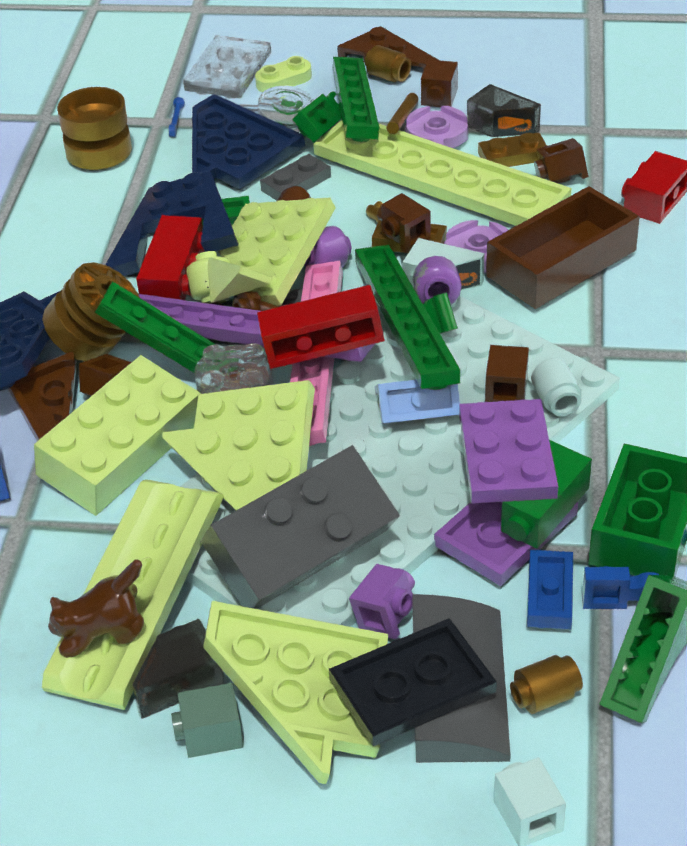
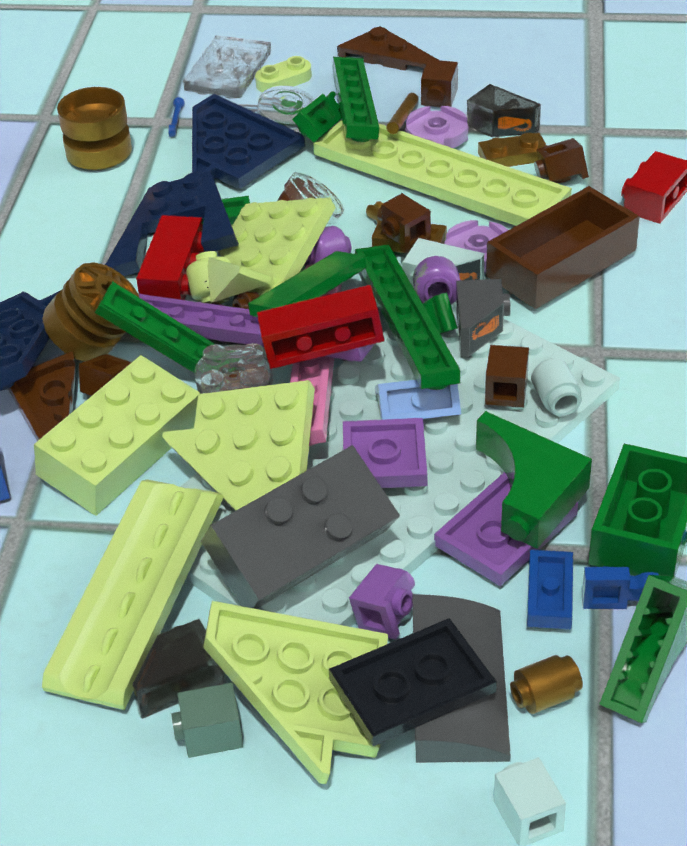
reddish brown animal [48,559,144,658] -> none
dark grey plate [260,154,331,201] -> none
pearl gold brick [365,45,411,83] -> none
medium lavender plate [459,399,558,504] -> none
none -> green tile [248,251,366,317]
none -> clear piece [284,172,344,225]
none -> medium lavender plate [343,418,428,488]
none -> dark grey slope [456,279,510,357]

